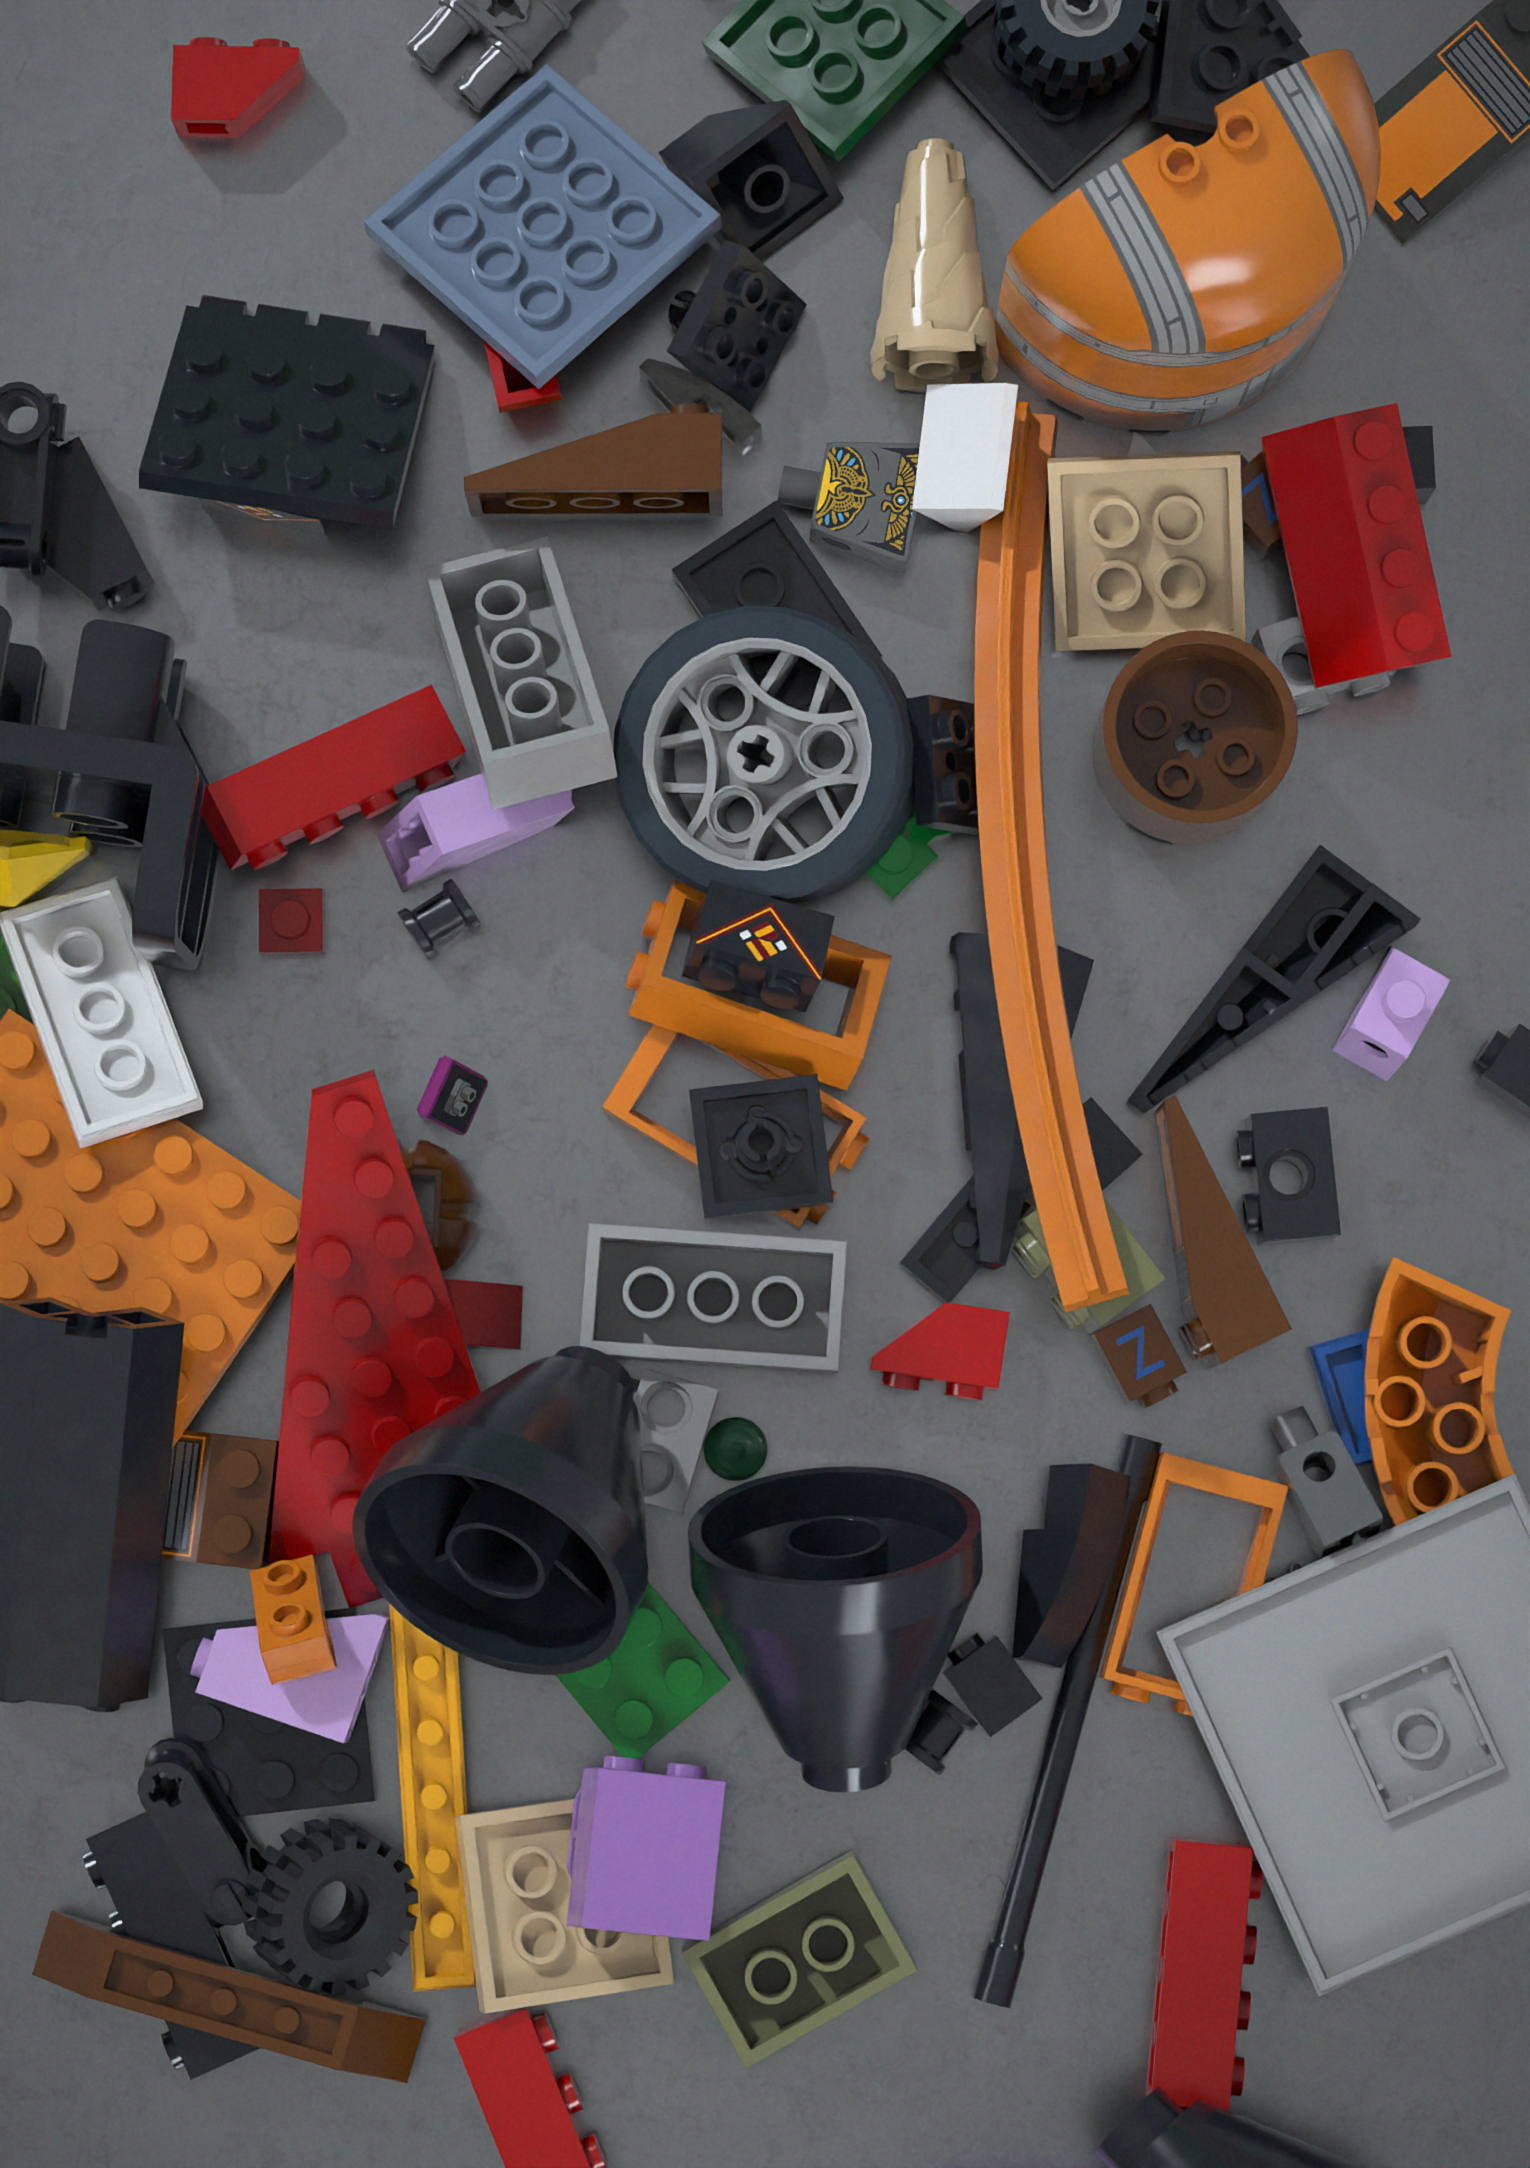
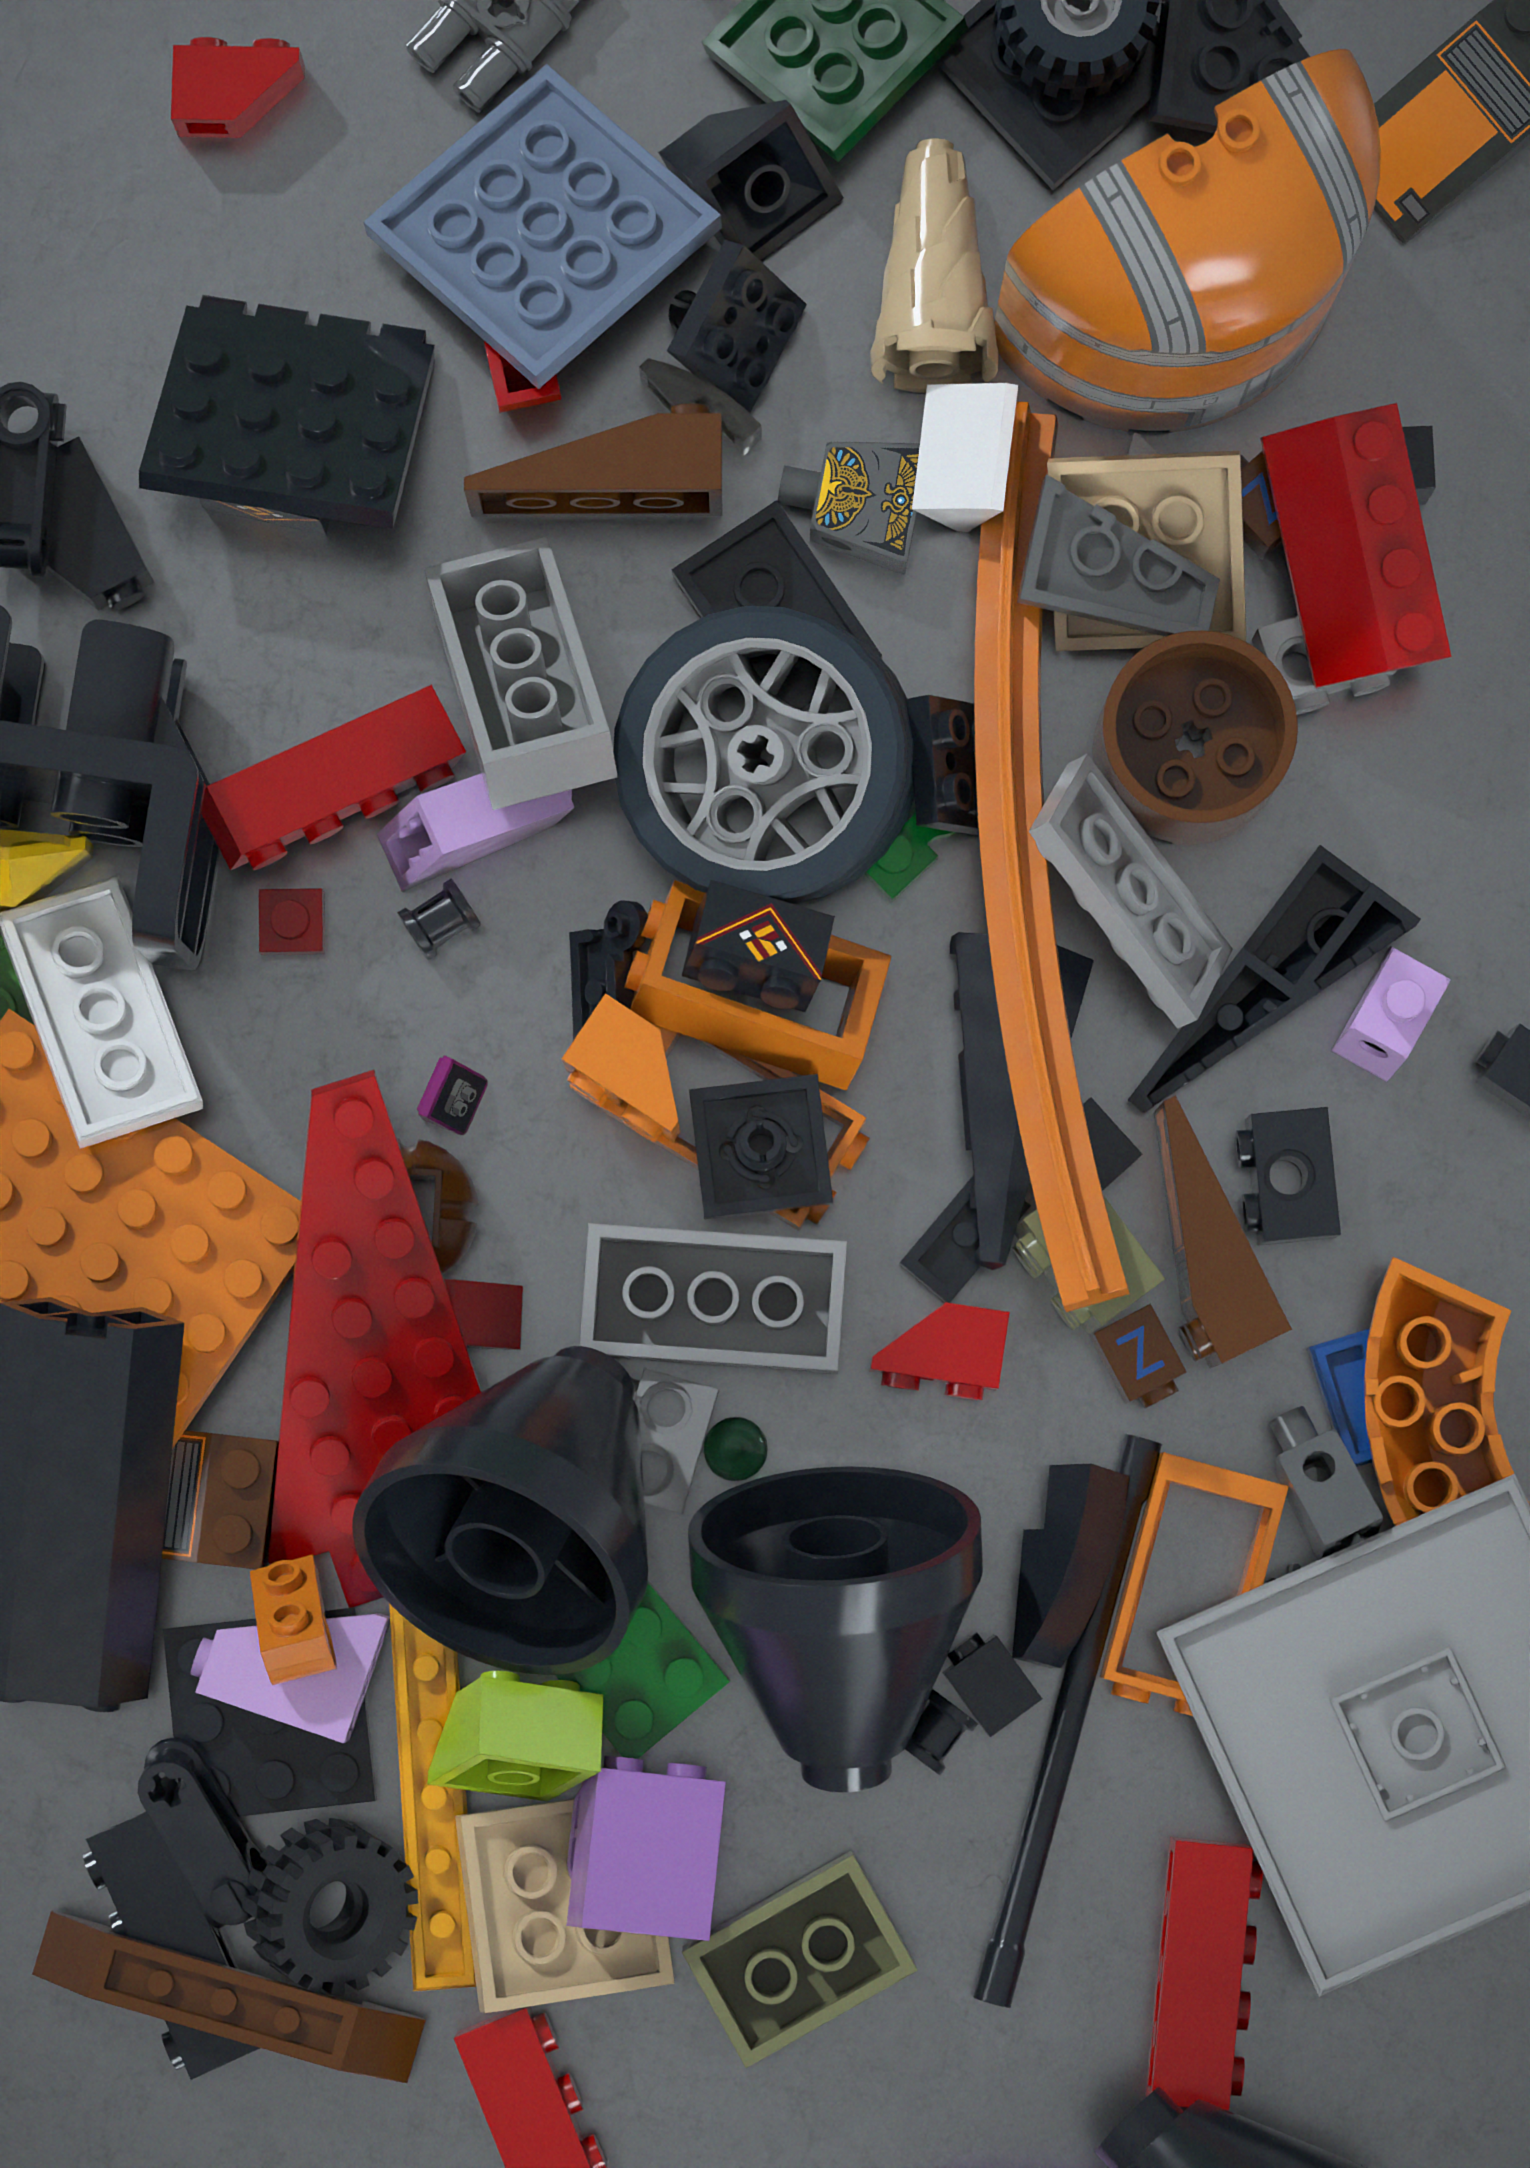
none -> lime slope [427,1671,603,1802]
none -> orange slope [562,993,681,1143]
none -> black hinge [569,900,648,1041]
none -> dark grey wing [1017,474,1220,636]
none -> light grey plate [1029,754,1233,1029]

